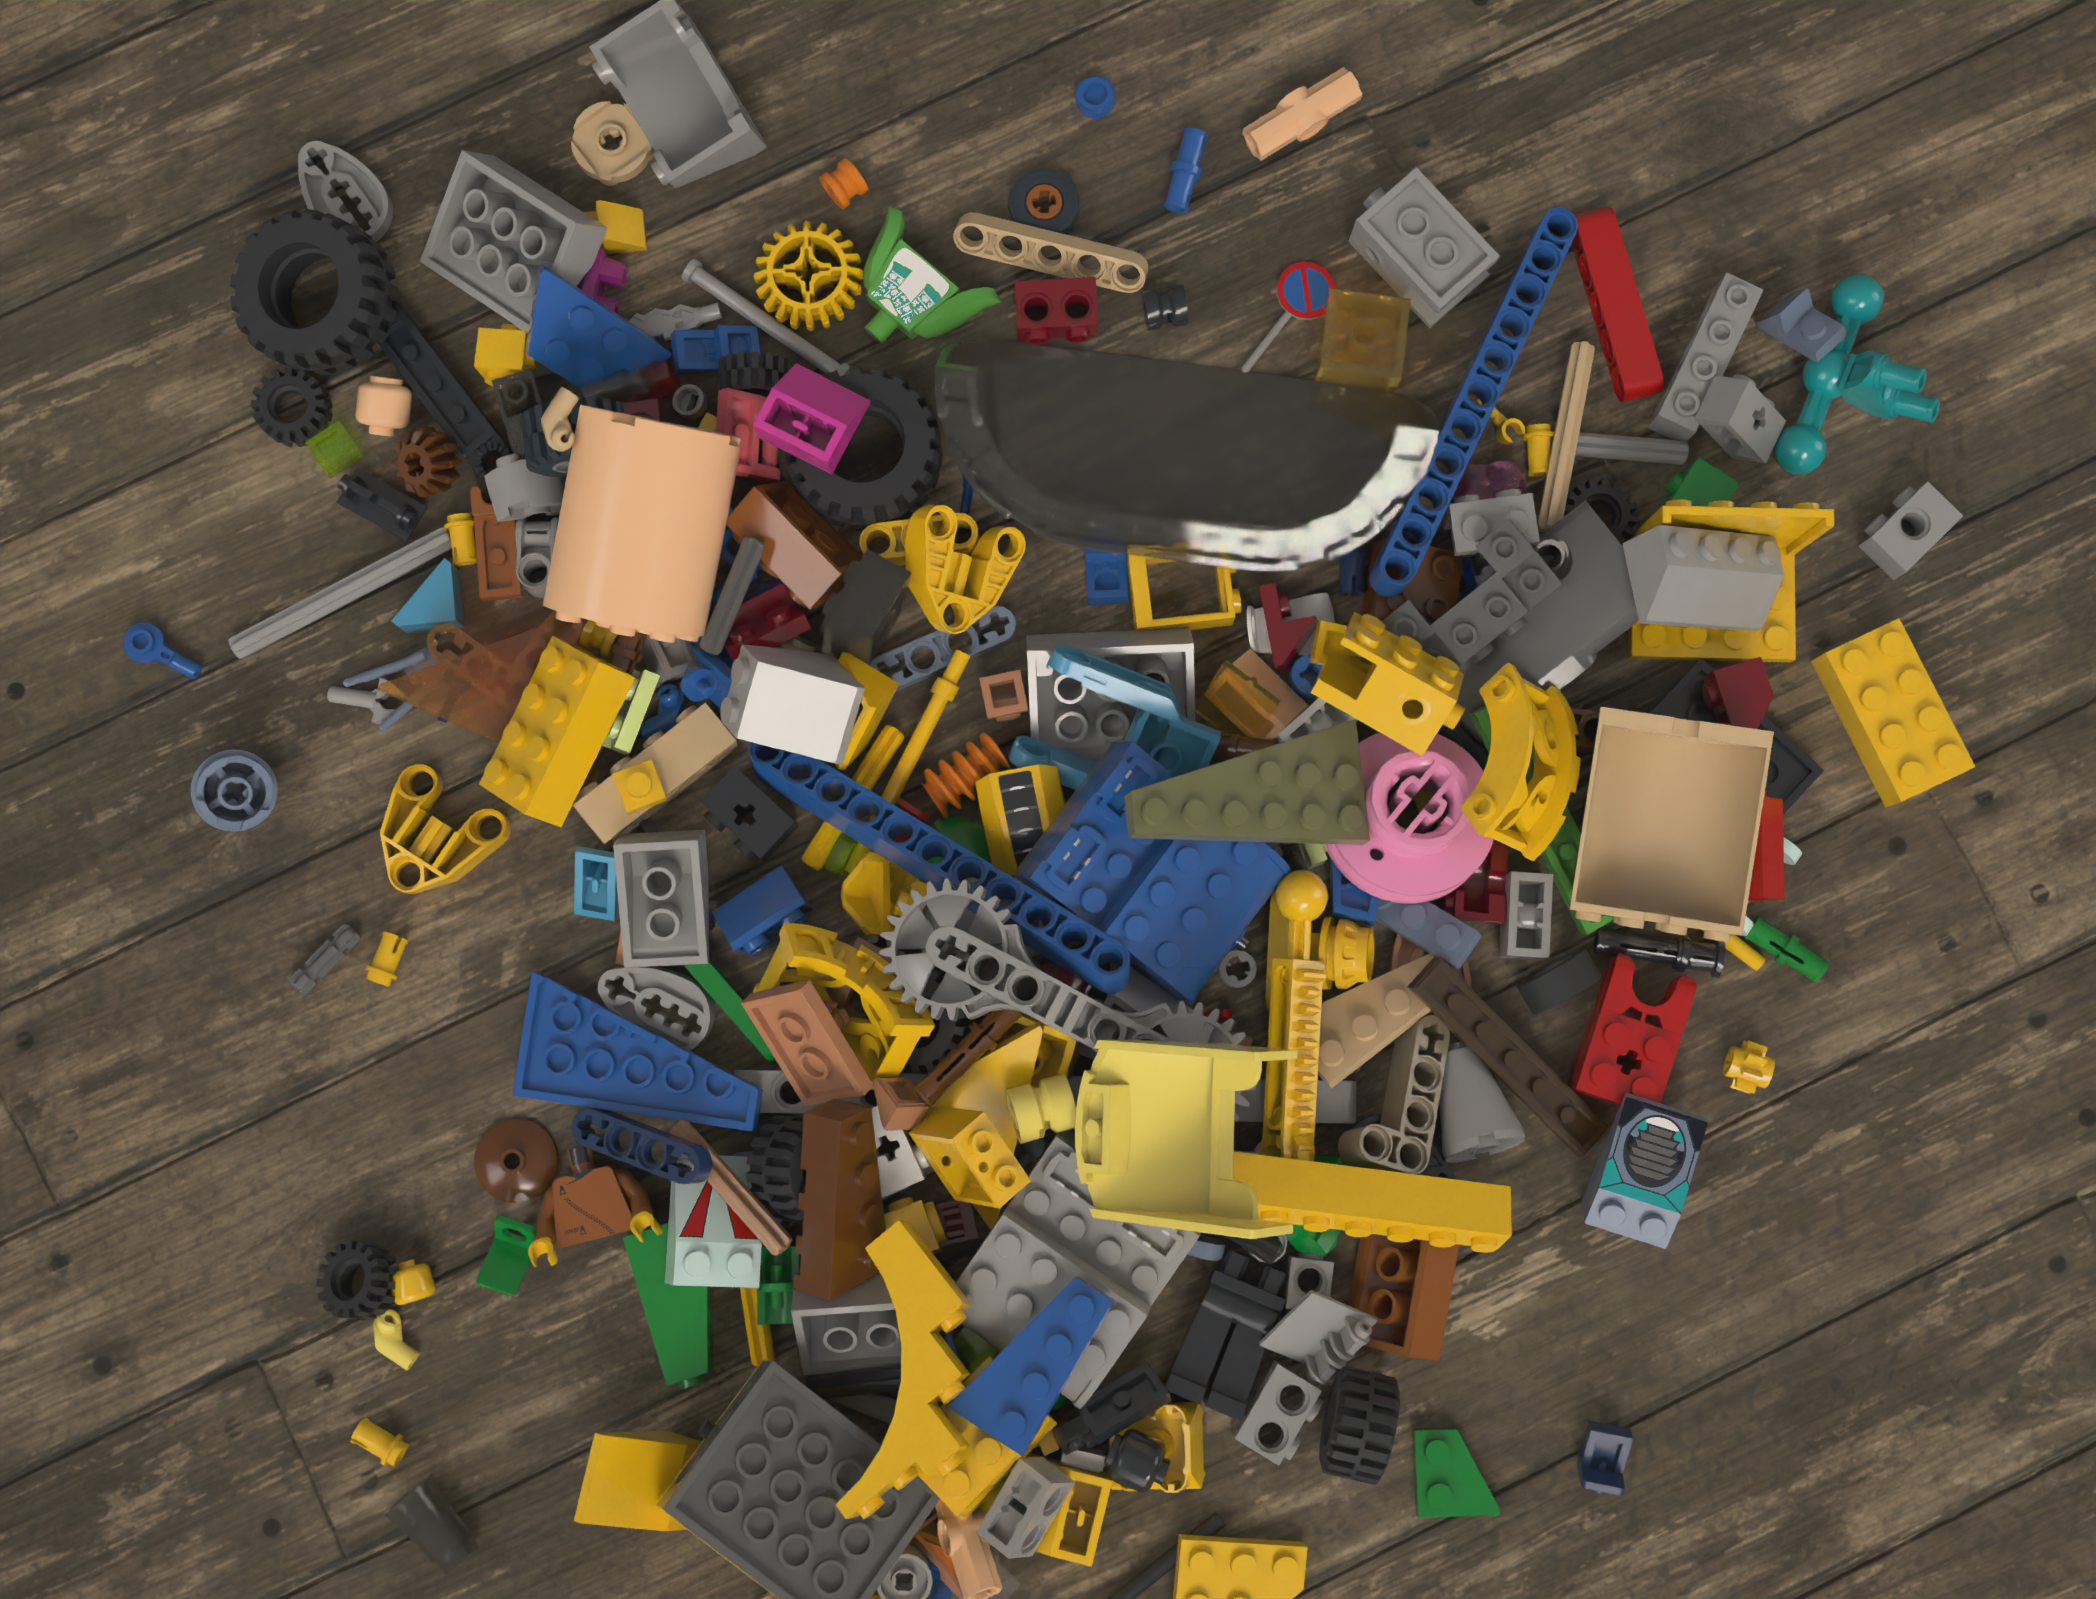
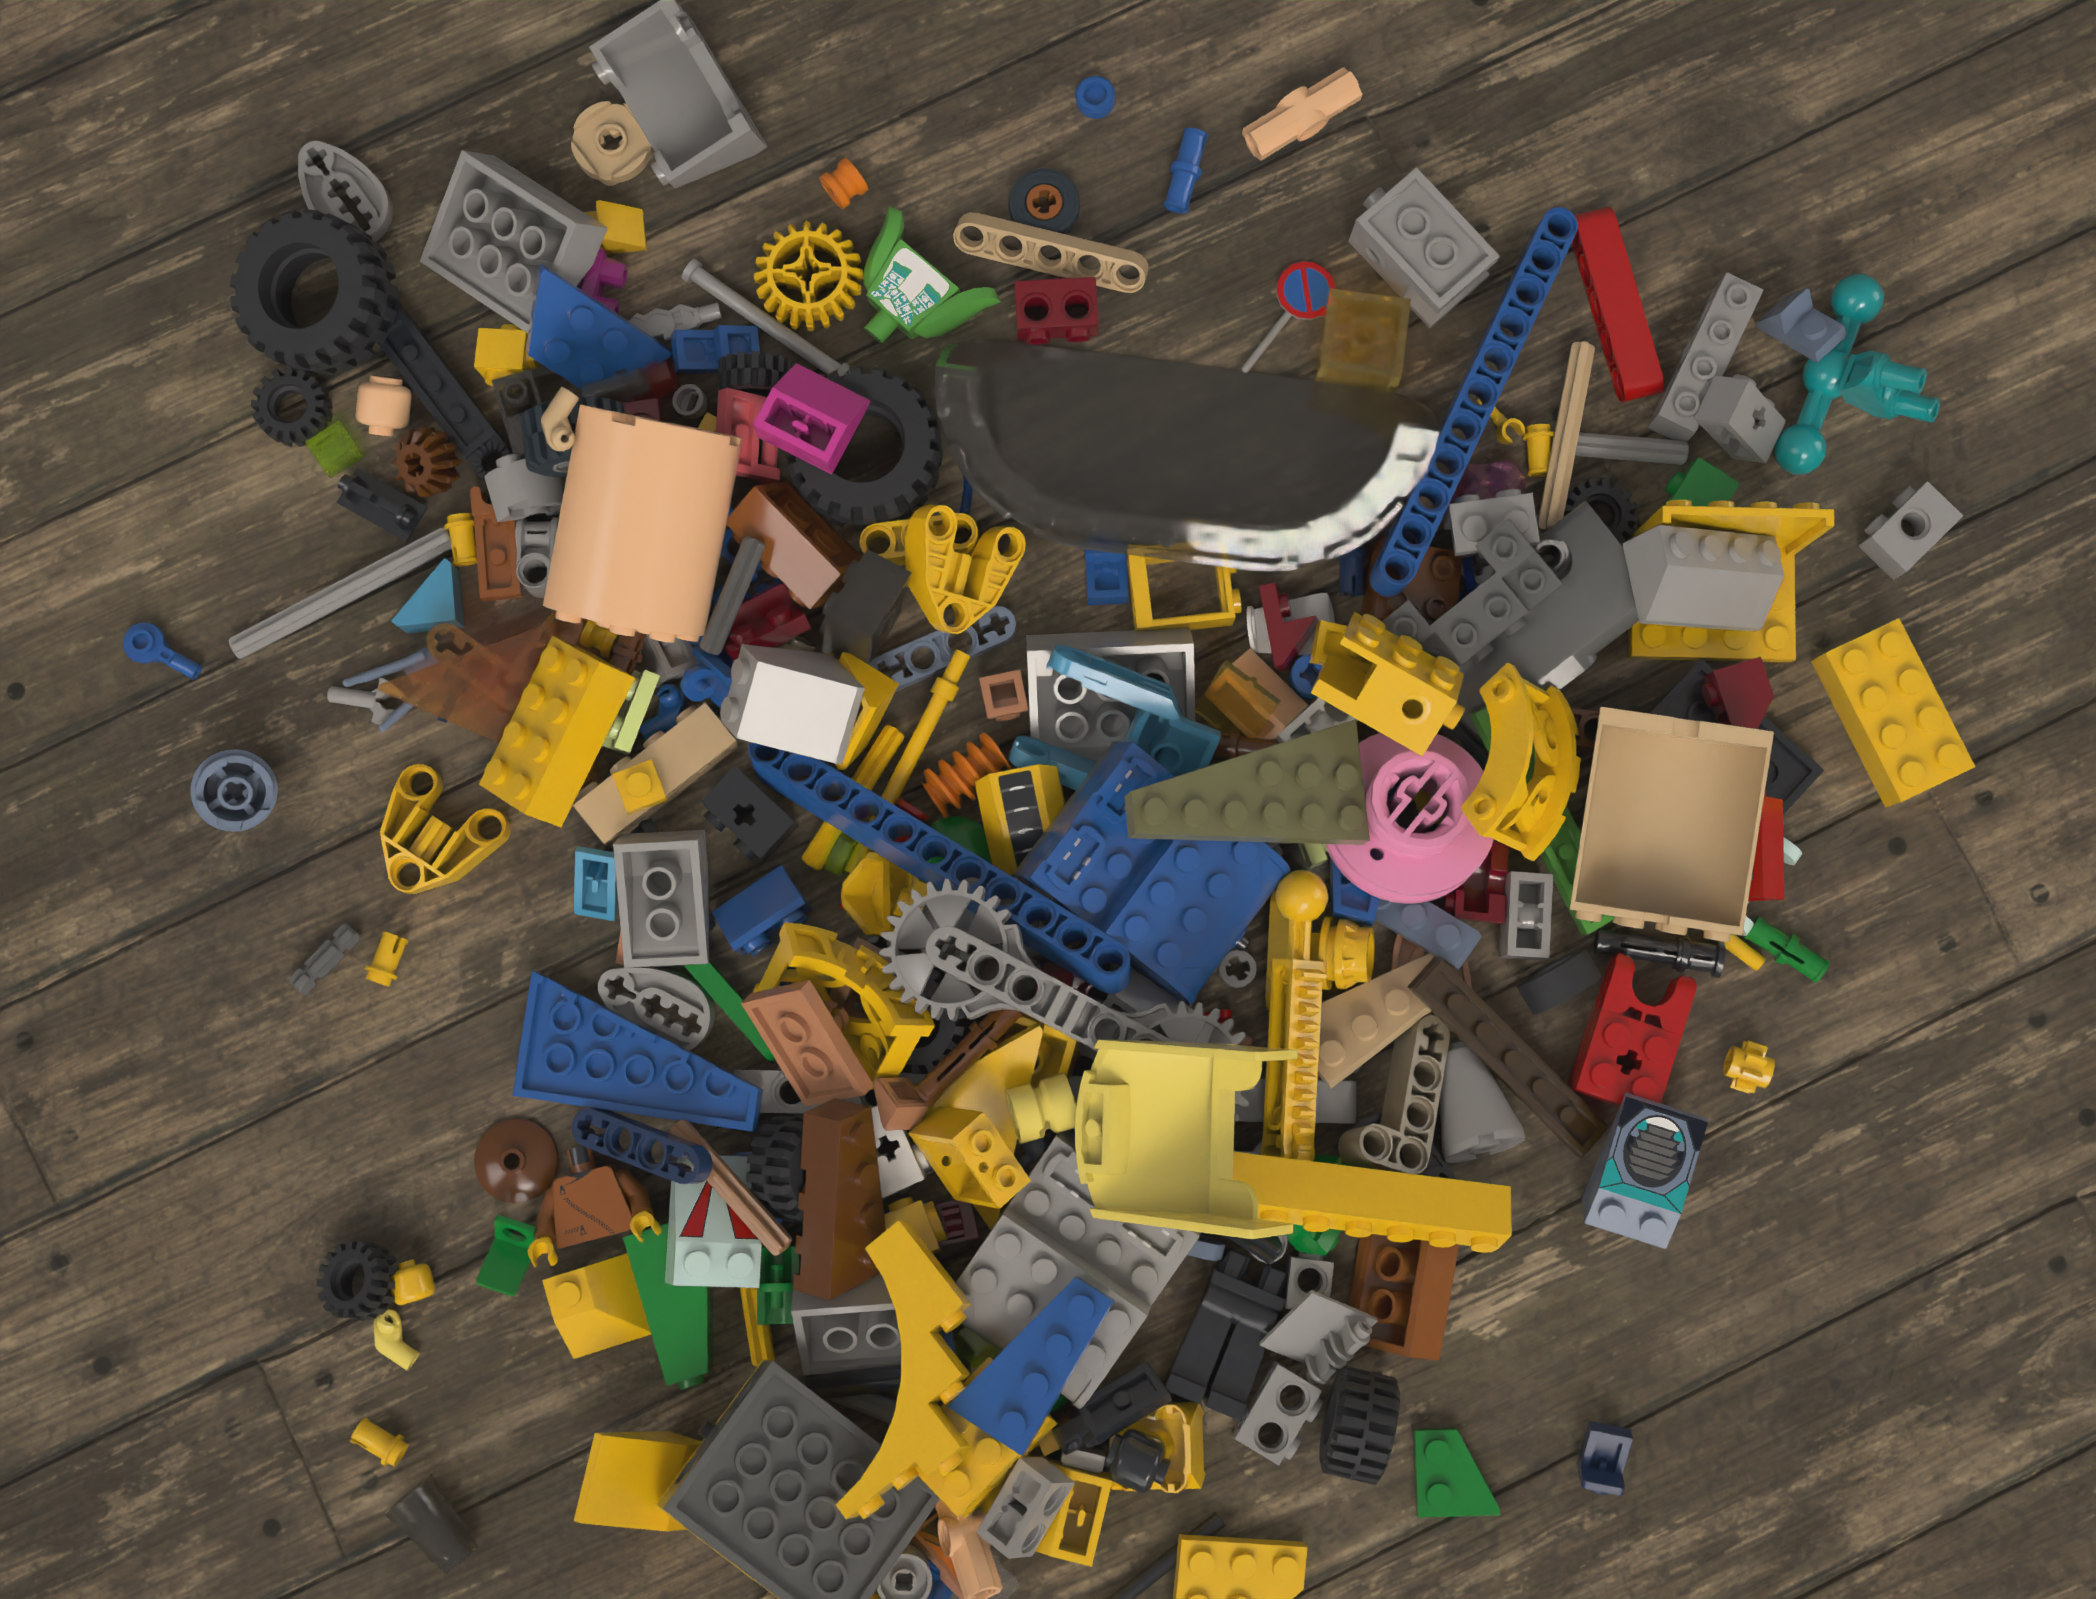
black wheel [1142,285,1188,331] -> none
none -> yellow slope [542,1253,651,1359]

